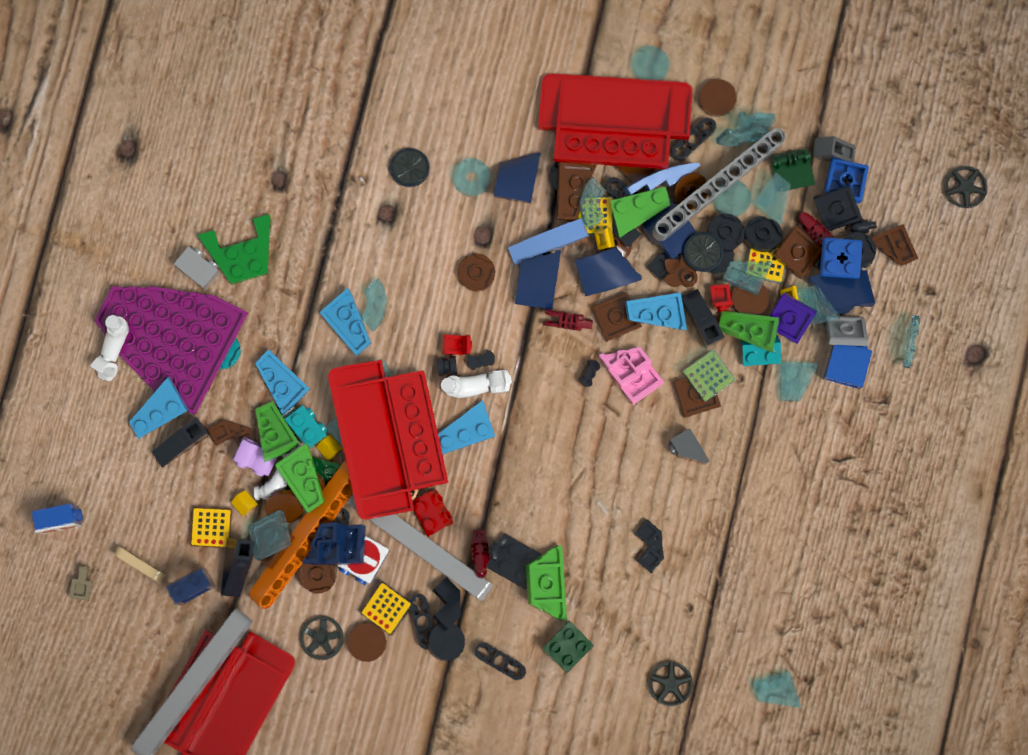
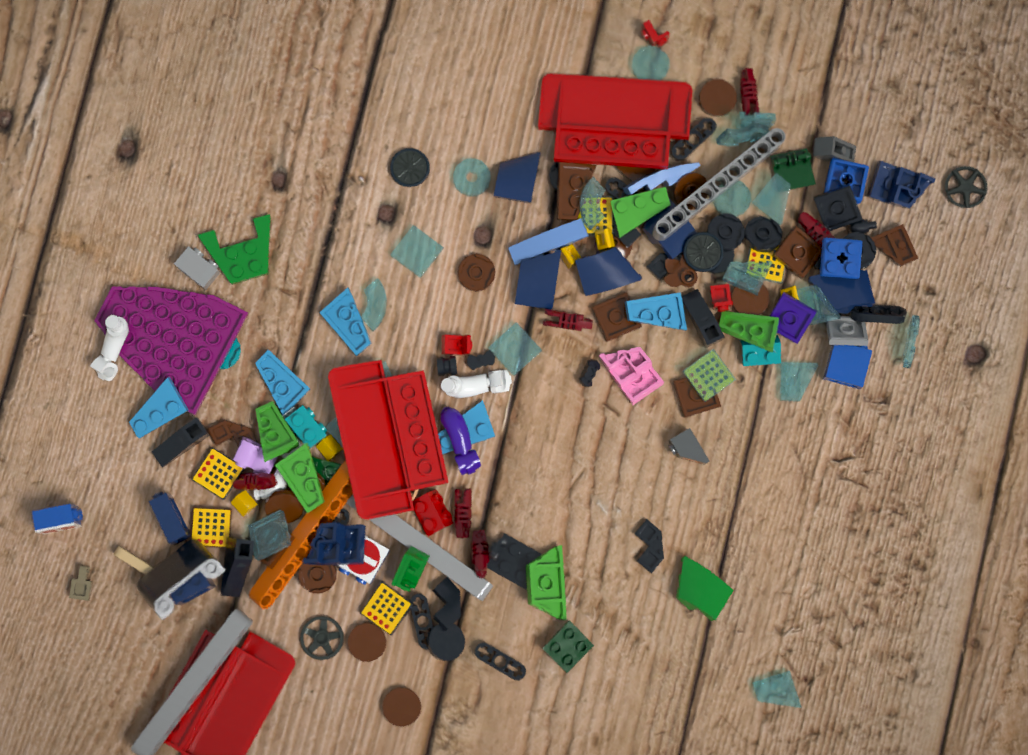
pearl dark grey wheel [649,662,693,706] -> none
none -> black windscreen [137,539,225,620]
none -> dark blue window [149,492,191,545]
none -> yellow tile [191,447,244,500]
none -> dark red hinge [232,472,278,490]
none -> reddish brown tile [382,687,421,727]
none -> clear light blue tile [390,225,444,278]
none -> green hinge [391,546,430,592]
none -> dark purple piece [440,407,481,475]
none -> dark red hinge [454,488,472,538]
none -> clear light blue tile [488,322,542,376]
none -> yellow slope [560,244,581,269]
none -> red bracket [641,20,670,48]
none -> green slope [676,556,734,621]
none -> dark red hinge [740,68,759,116]
none -> black beam [850,305,907,324]
none -> dark blue slope [867,161,936,209]

